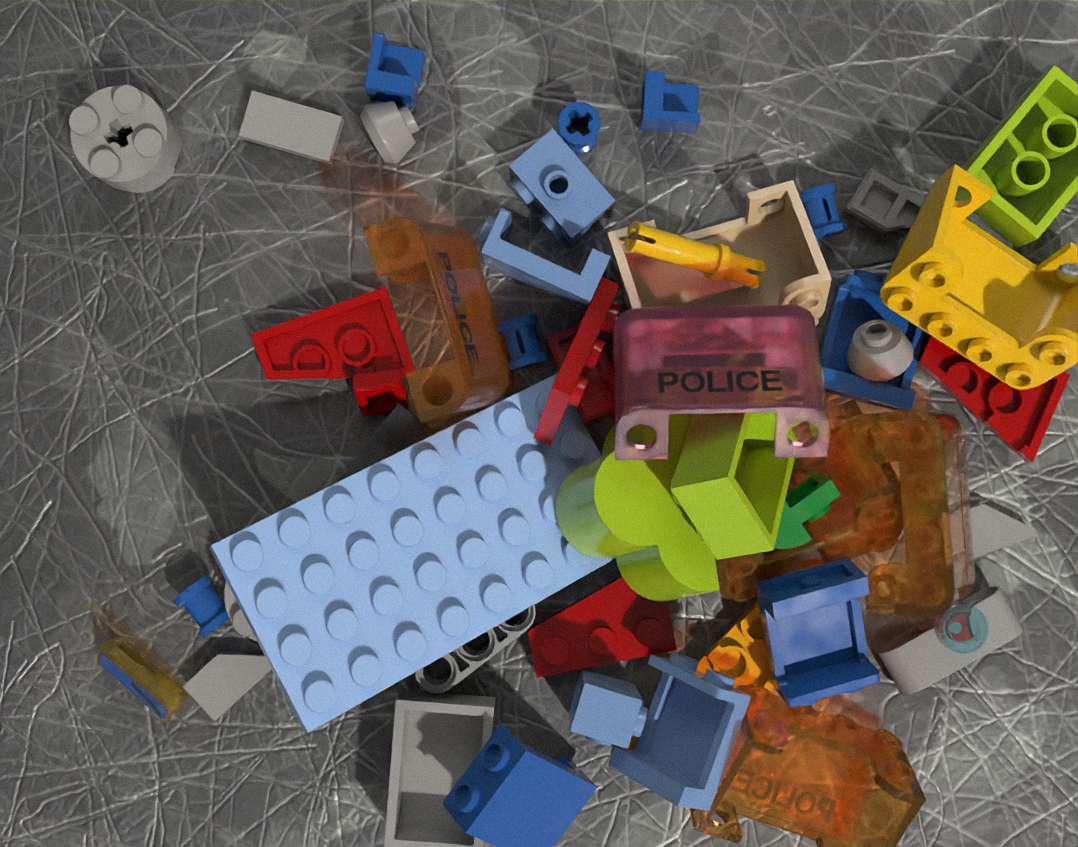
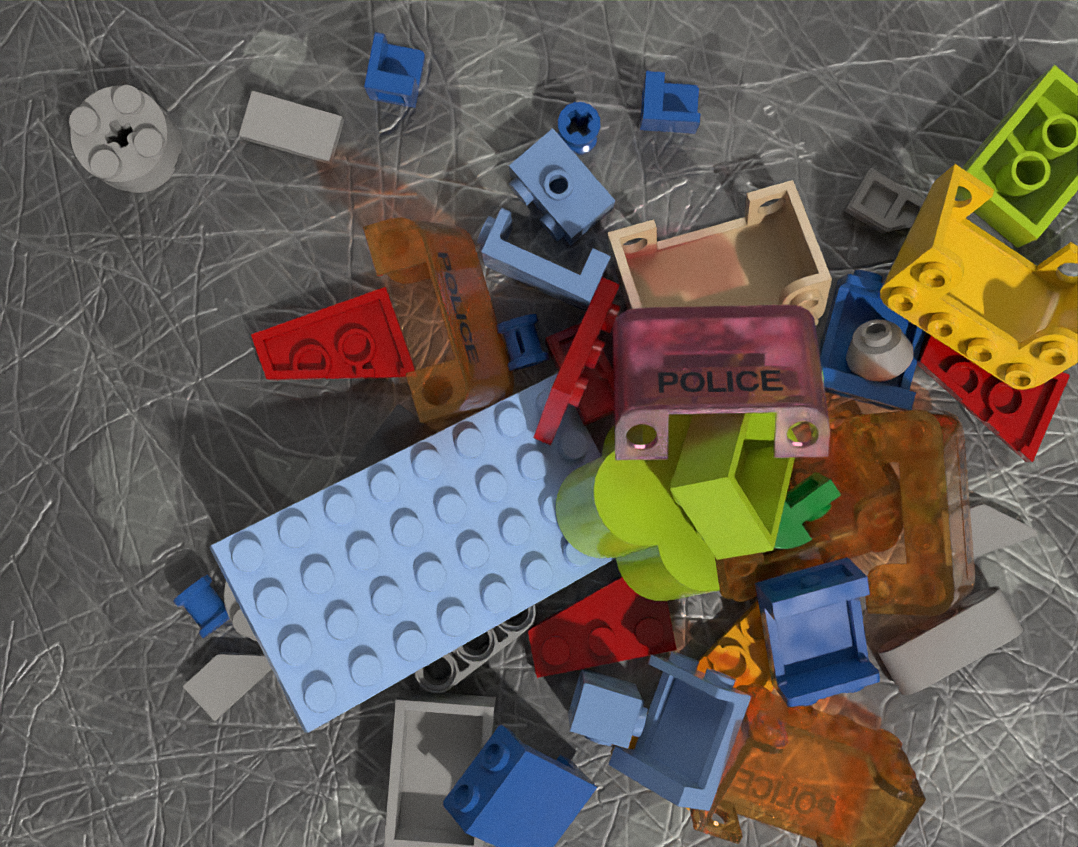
clear yellow slope [97,636,190,722] -> none
red tile [353,369,409,417] -> none
light grey cone [360,101,420,164] -> none
yellow pin [625,221,766,289] -> none
blue bush [798,183,848,240] -> none
clear light blue tile [935,603,989,654] -> none

